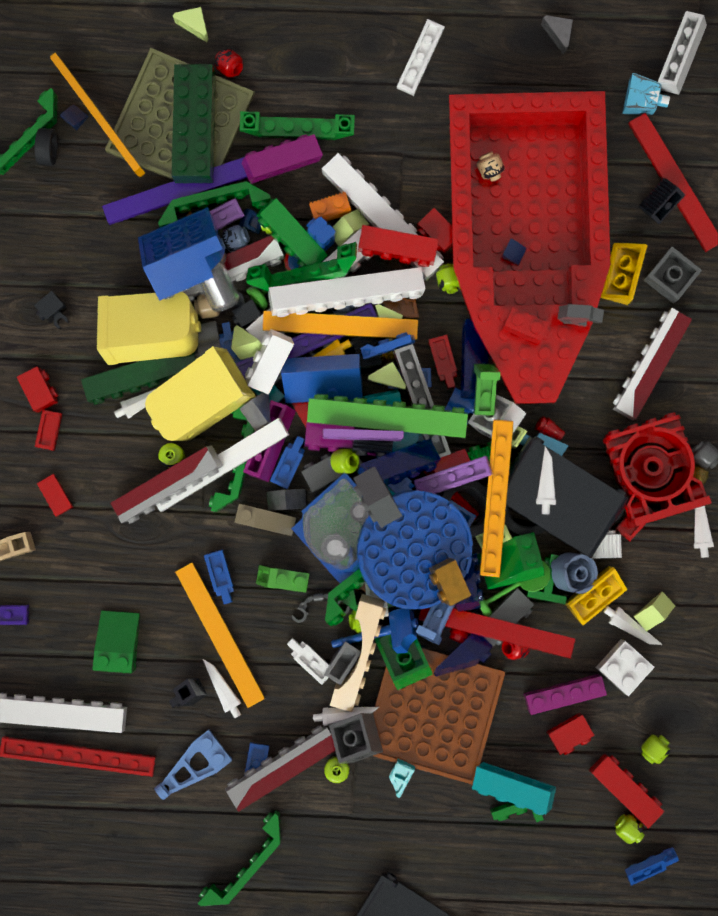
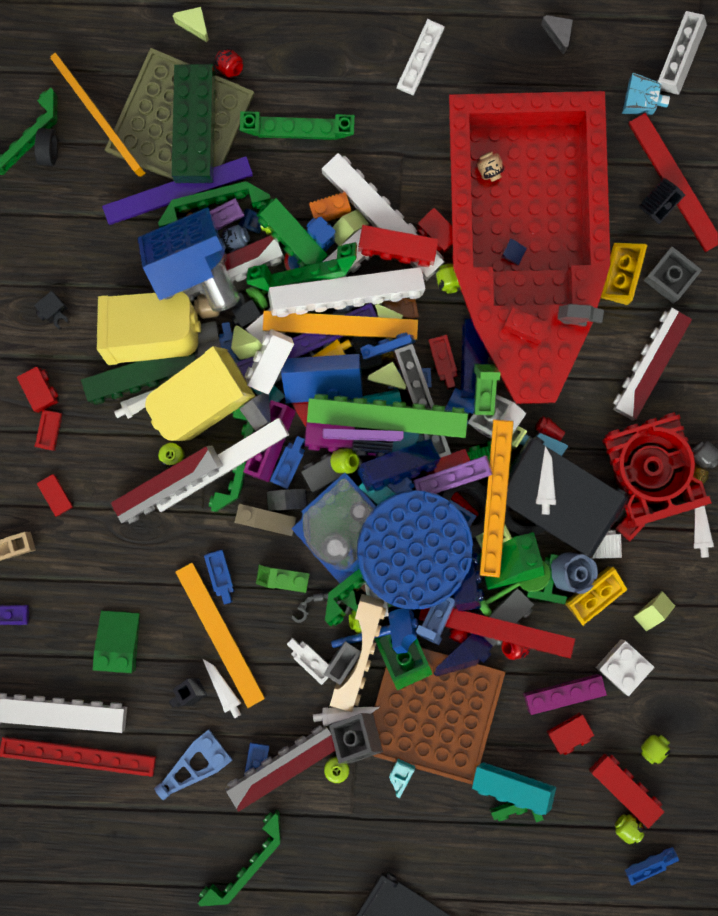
dark blue slope [60,104,89,131] -> none
magenta brick [242,134,323,184] -> none
dark grey brick [354,466,402,528] -> none
pearl gold brick [429,558,471,606] -> none
white bar [604,606,662,645] -> none

